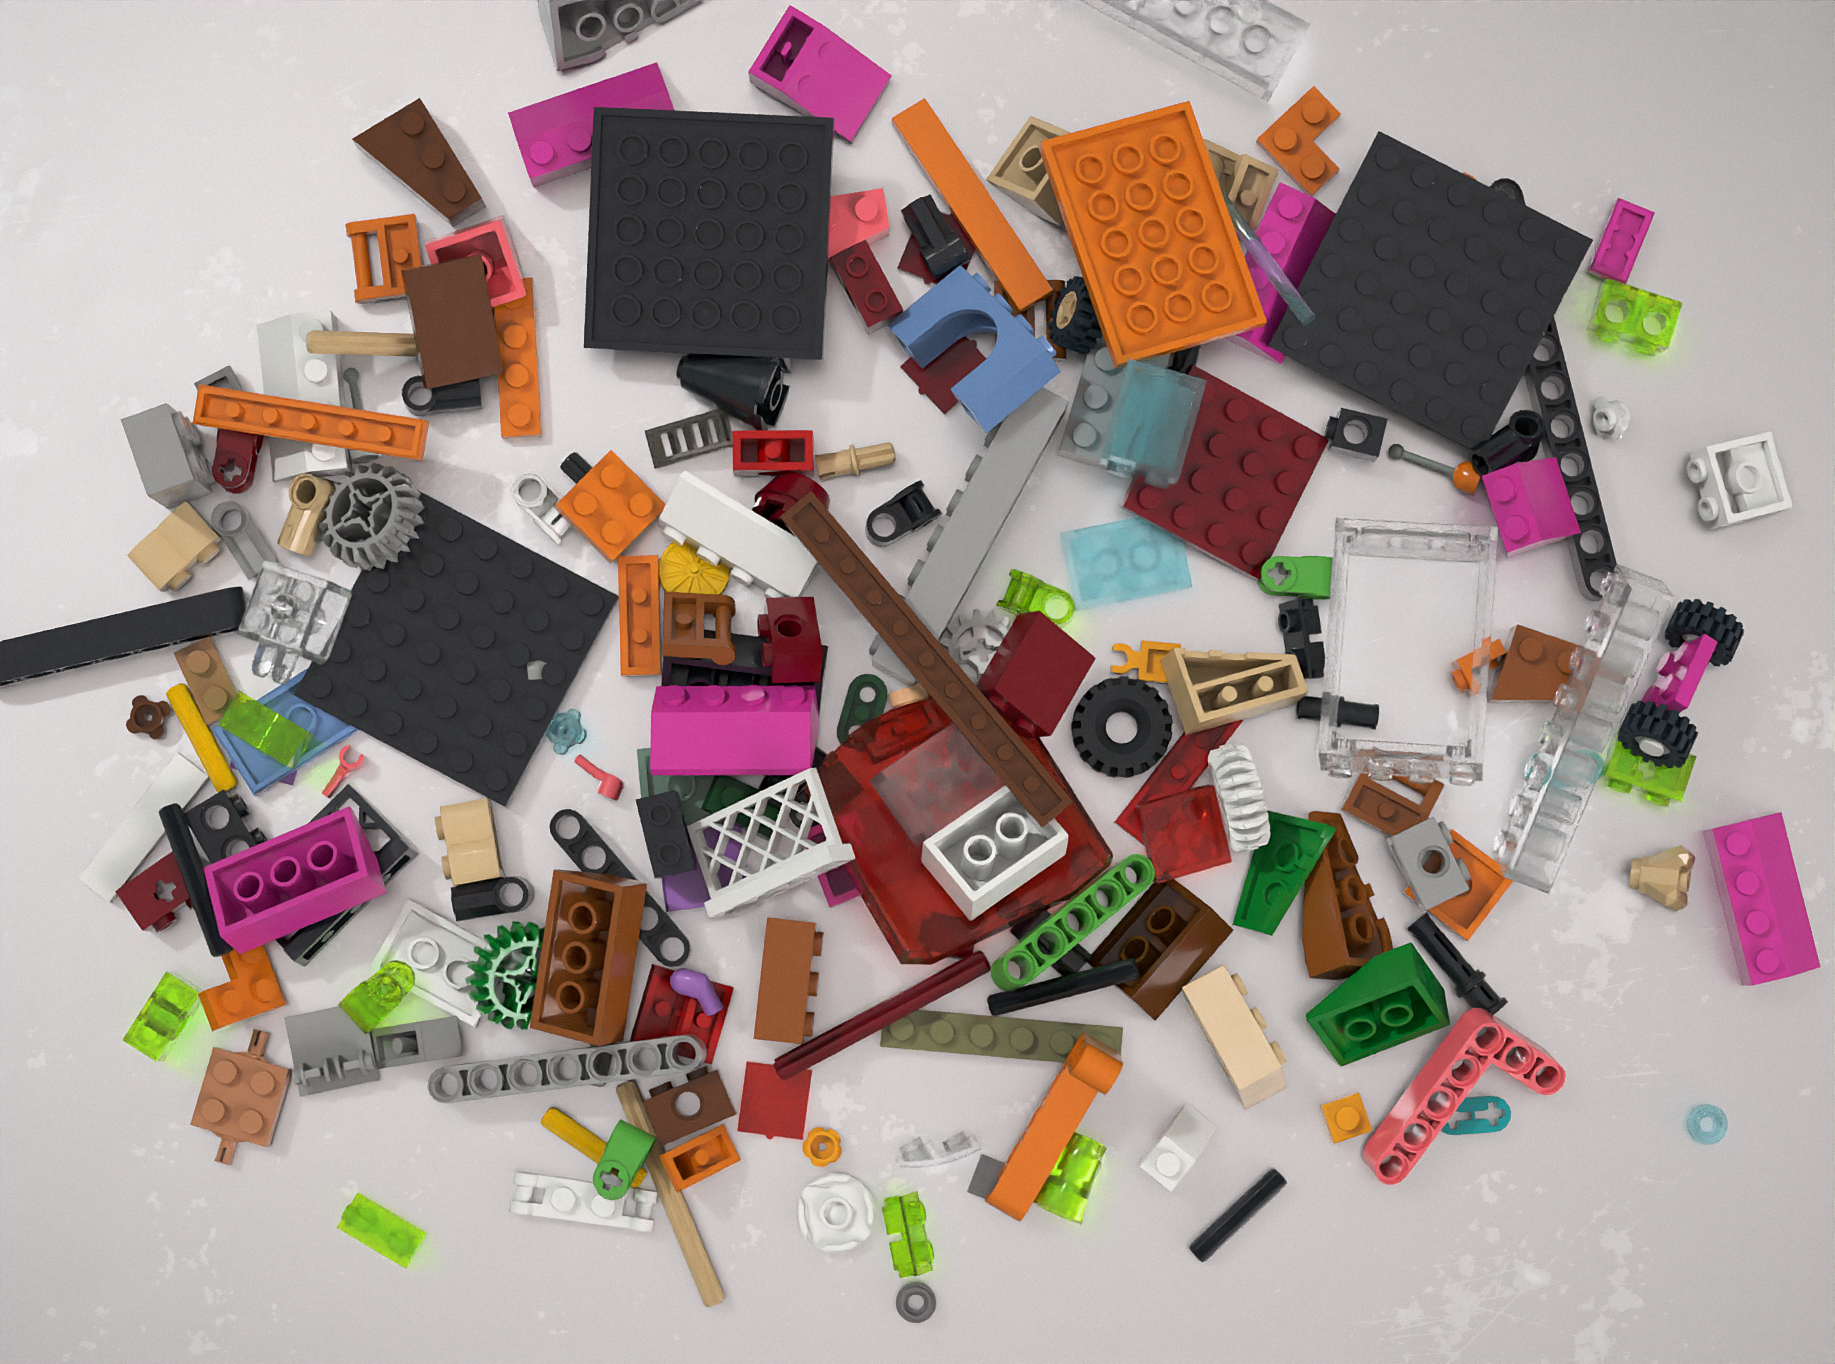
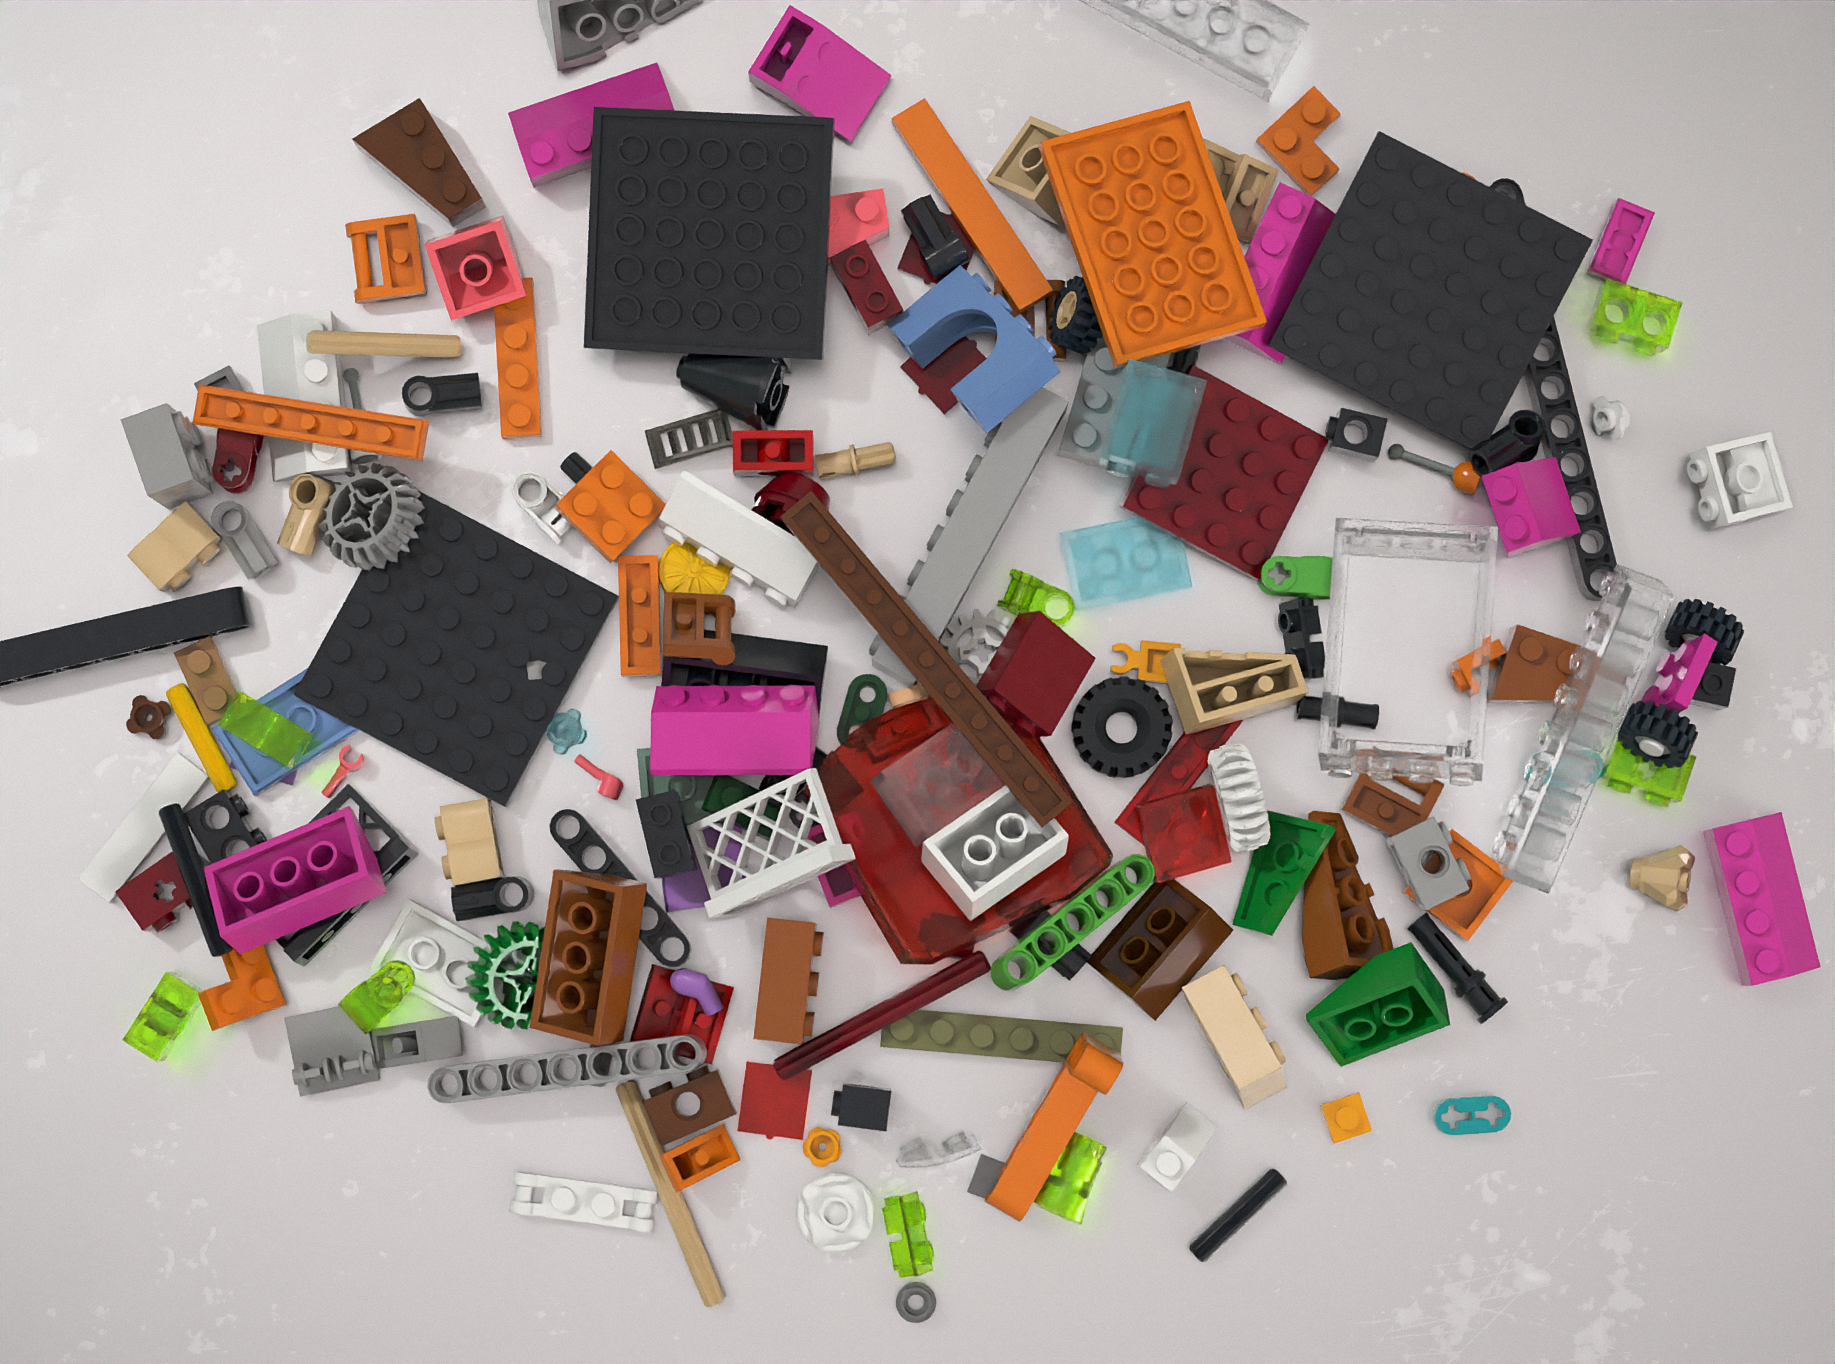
nougat plate [190,1029,292,1165] -> none
clear hinge [237,559,353,685] -> none
clear neon green hinge [337,1193,427,1269] -> none
reddish brown tile [401,254,504,389] -> none
yellow axle [540,1107,647,1188] -> none
bright green piece [593,1119,657,1200] -> none
dark red brick [757,597,823,683] -> none
black piece [865,480,942,547] -> none
black axle [987,958,1140,1016] -> none
clear light blue bar [1219,185,1316,326] -> none
coral beam [1363,1008,1566,1185] -> none
clear light blue plate [1687,1104,1728,1145] -> none
none -> black brick [831,1083,891,1131]
none -> black brick [1690,662,1736,710]

